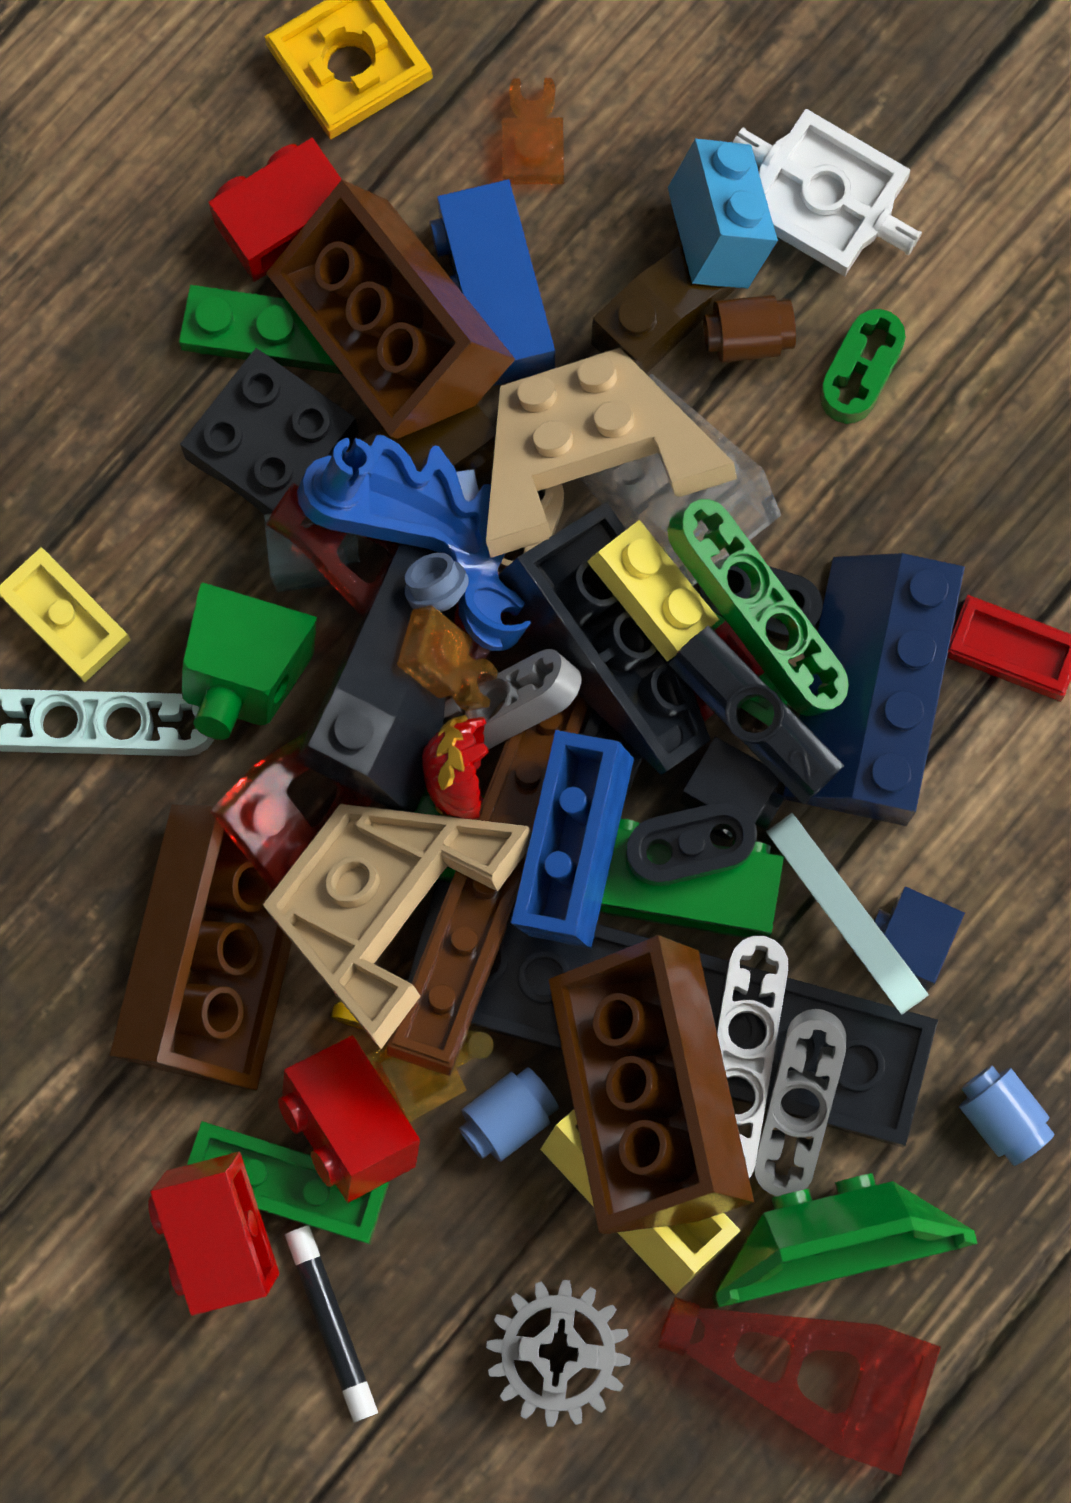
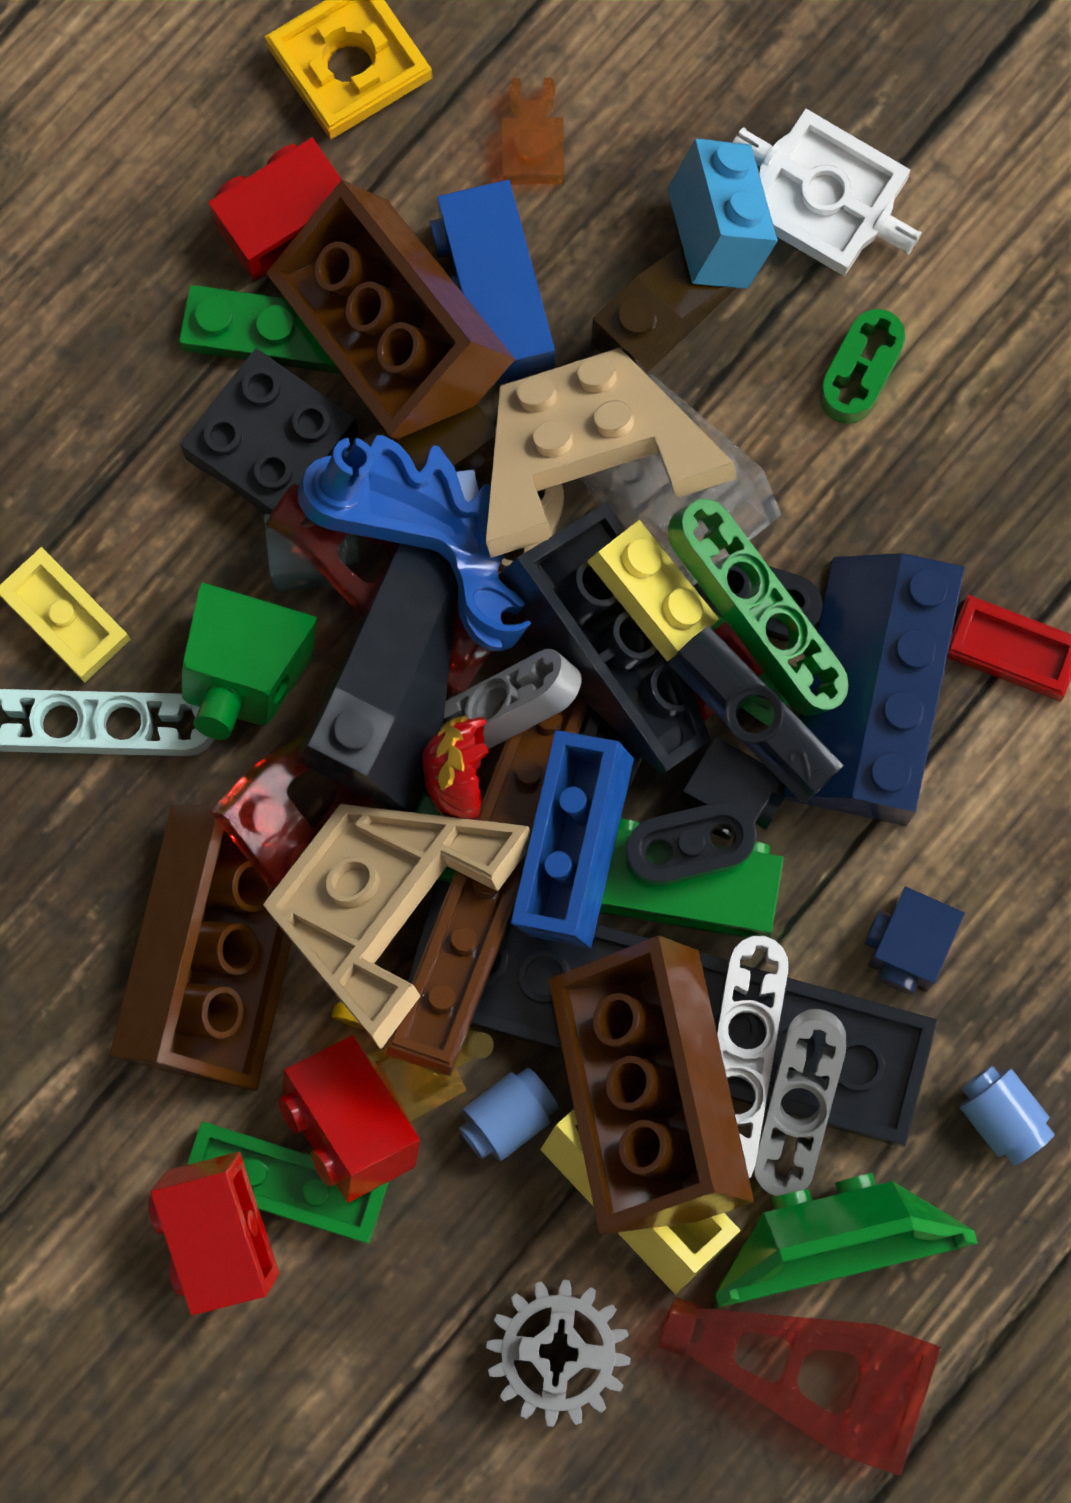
black bar [285,1225,378,1422] -> none
clear orange plate [397,605,498,711] -> none
sand blue plate [405,553,469,612] -> none
reddish brown brick [703,295,796,363] -> none
light aqua beam [766,813,929,1015] -> none

